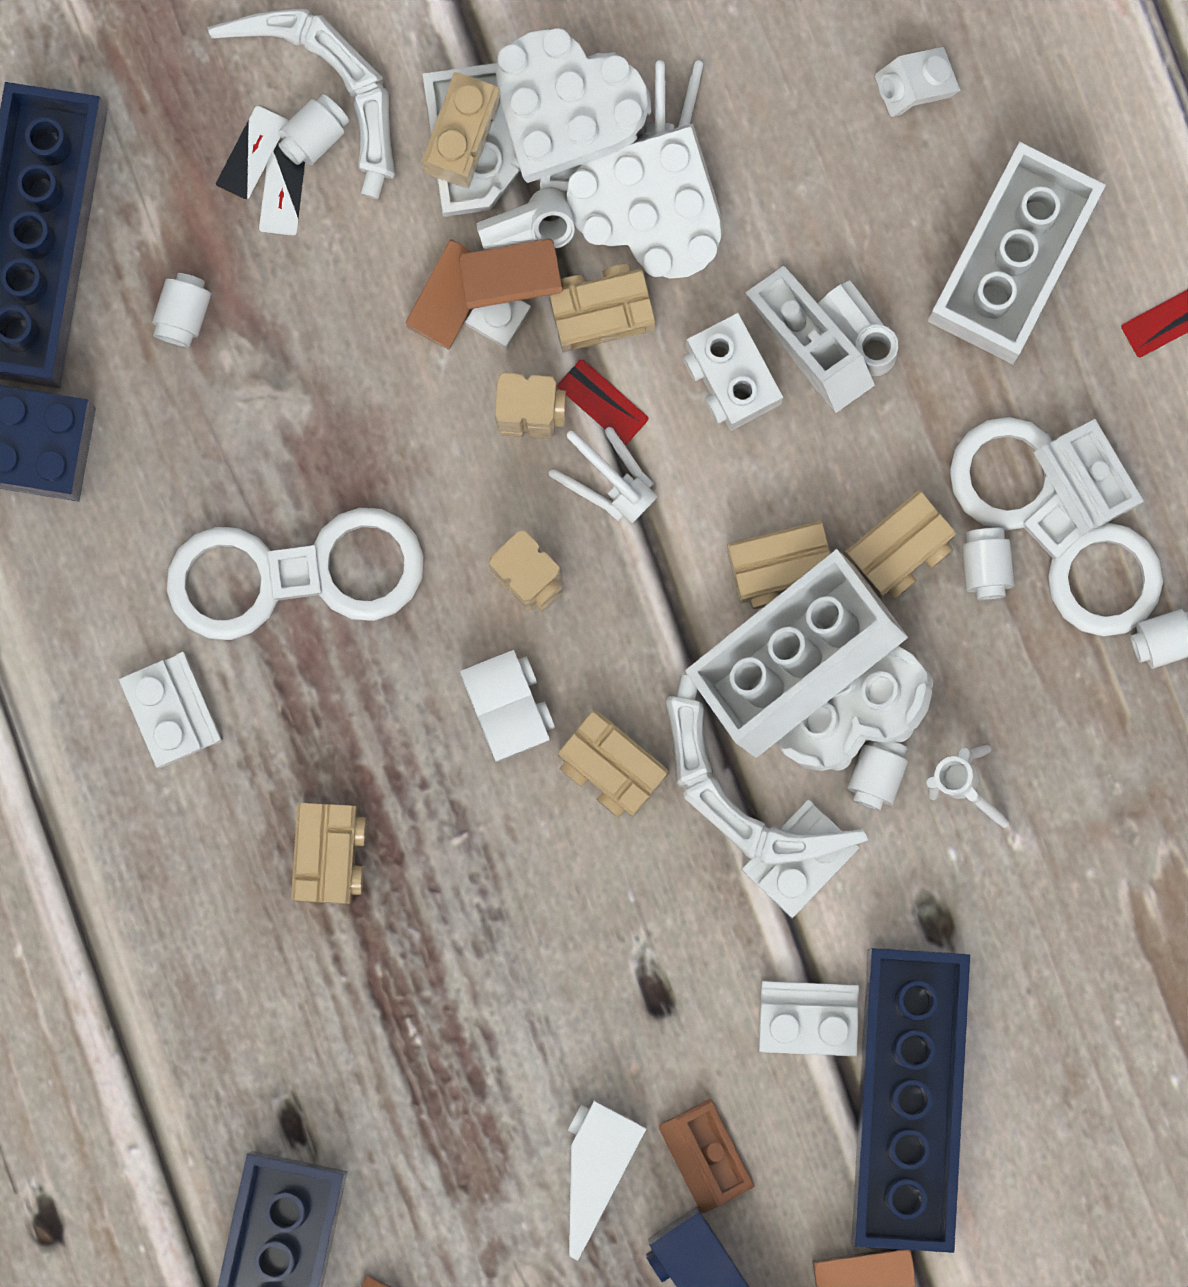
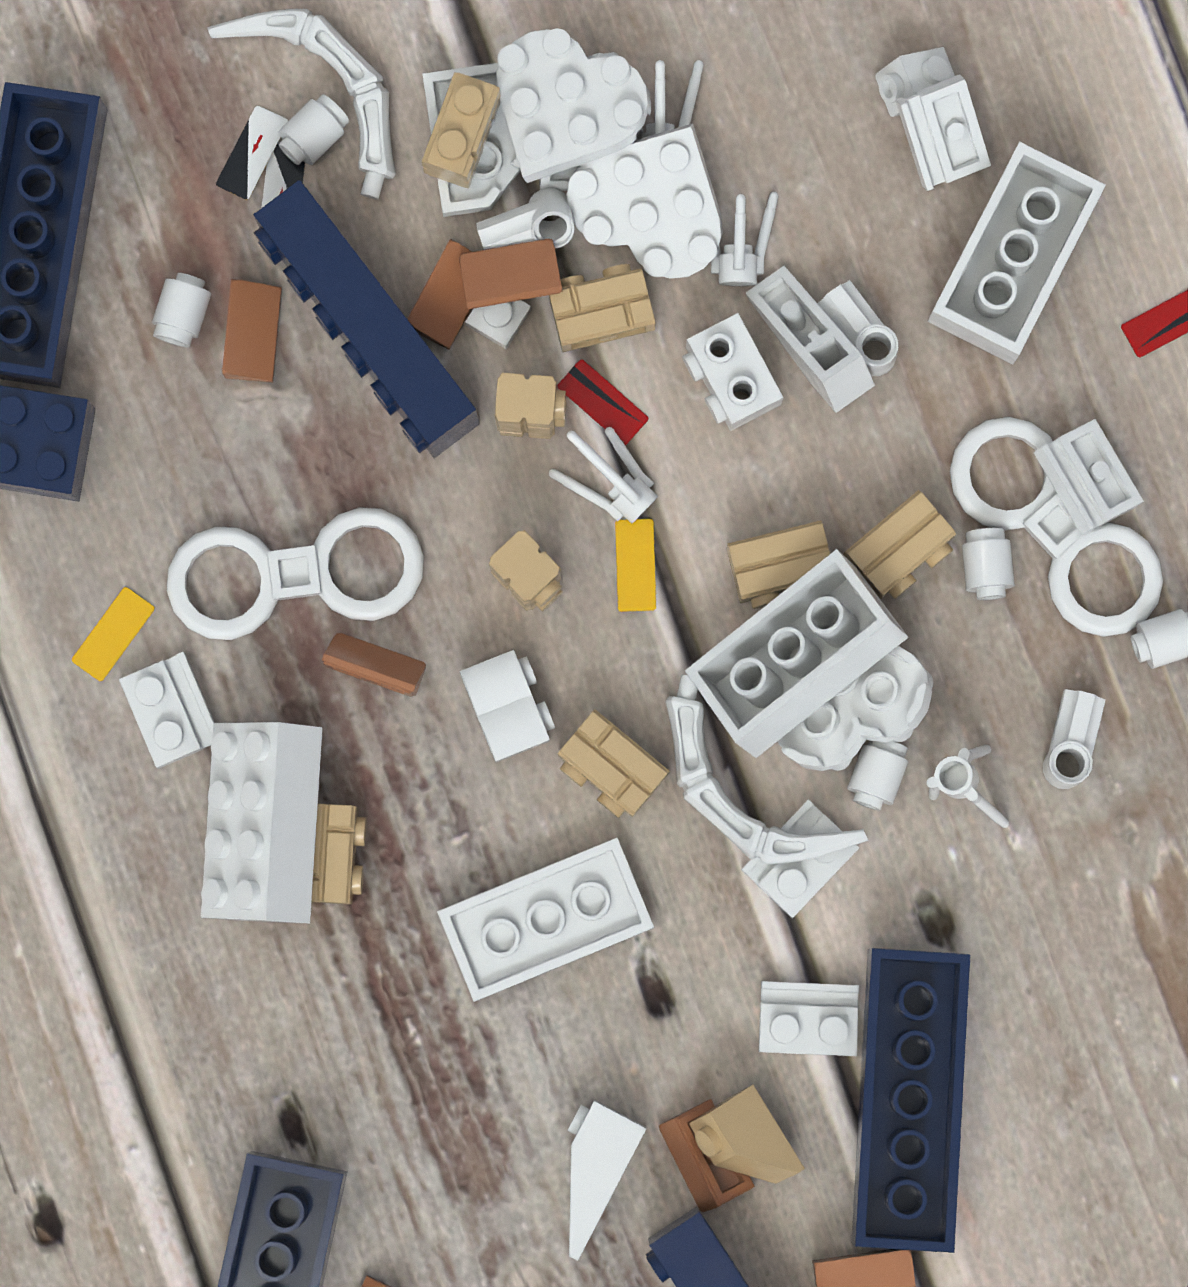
none -> yellow sticker [72,587,155,681]
none -> white brick [201,722,322,924]
none -> nougat slope [222,279,282,383]
none -> dark blue brick [253,180,480,458]
none -> nougat slope [322,633,426,698]
none -> white plate [437,838,654,1002]
none -> yellow sticker [615,519,656,612]
none -> tan slope [689,1085,805,1184]
none -> white plant [711,192,778,286]
none -> white plate [895,74,991,191]
none -> white piece [1043,689,1106,789]

